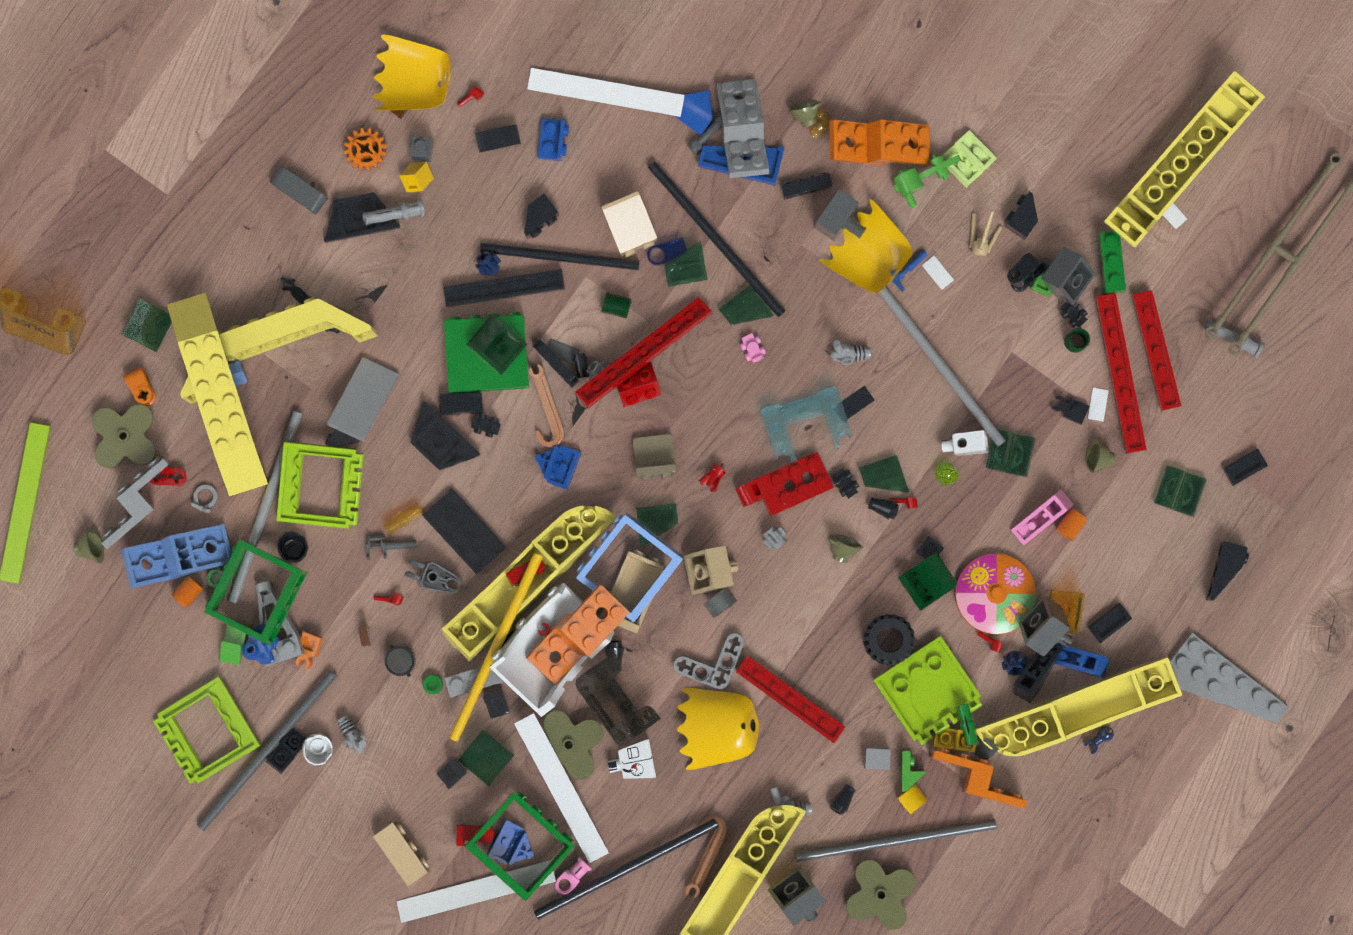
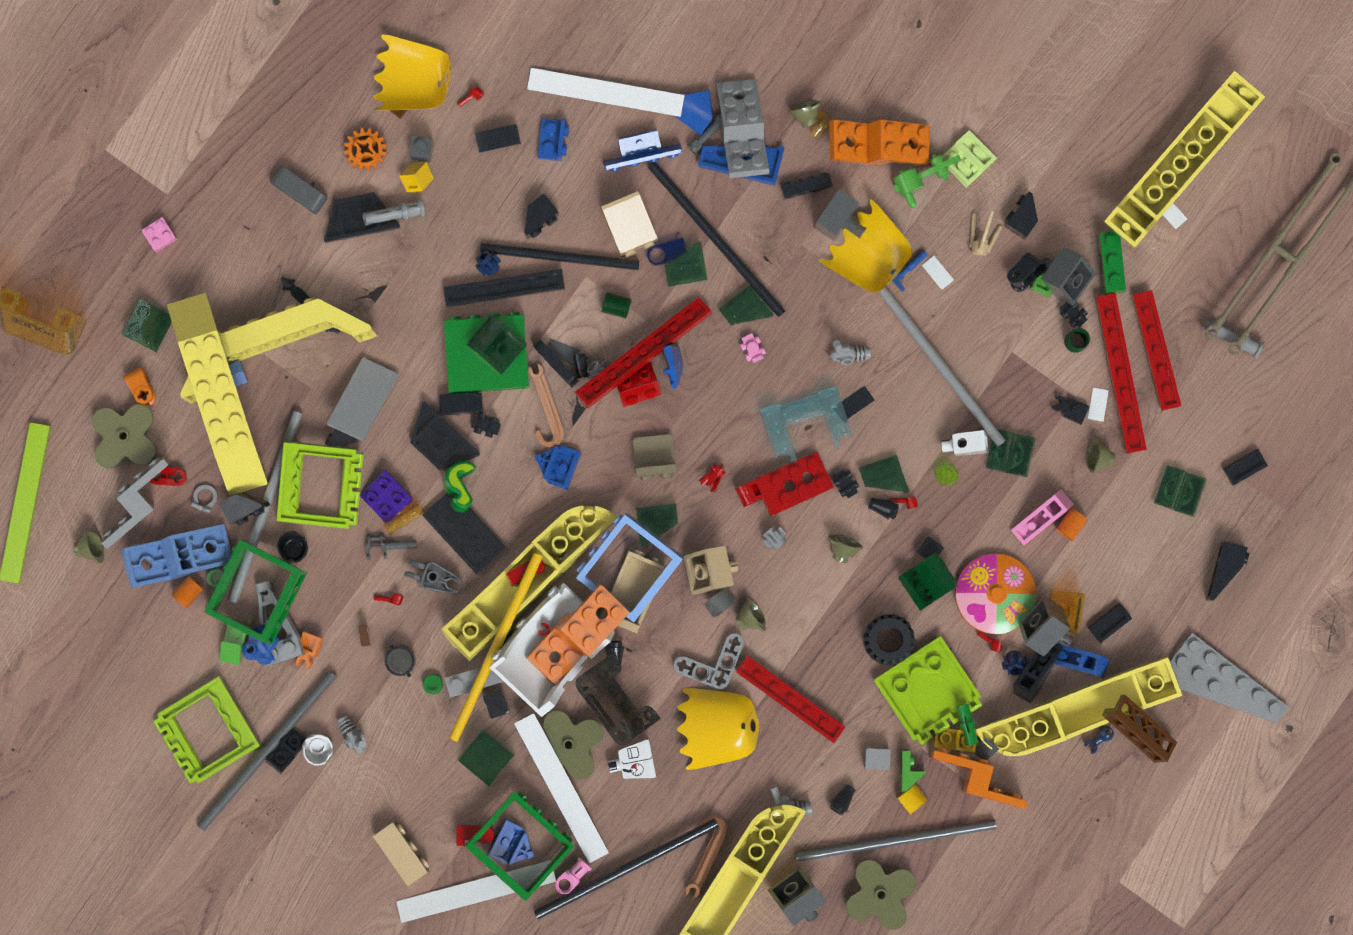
black panel [437,758,468,789] -> none
none -> bright pink piece [141,217,177,253]
none -> black slope [219,493,270,526]
none -> dark purple hinge [360,469,413,525]
none -> green animal [442,461,477,512]
none -> bracket [603,129,683,171]
none -> blue slope [663,345,683,389]
none -> olive piece [736,598,766,632]
none -> reddish brown fence [1102,694,1177,763]

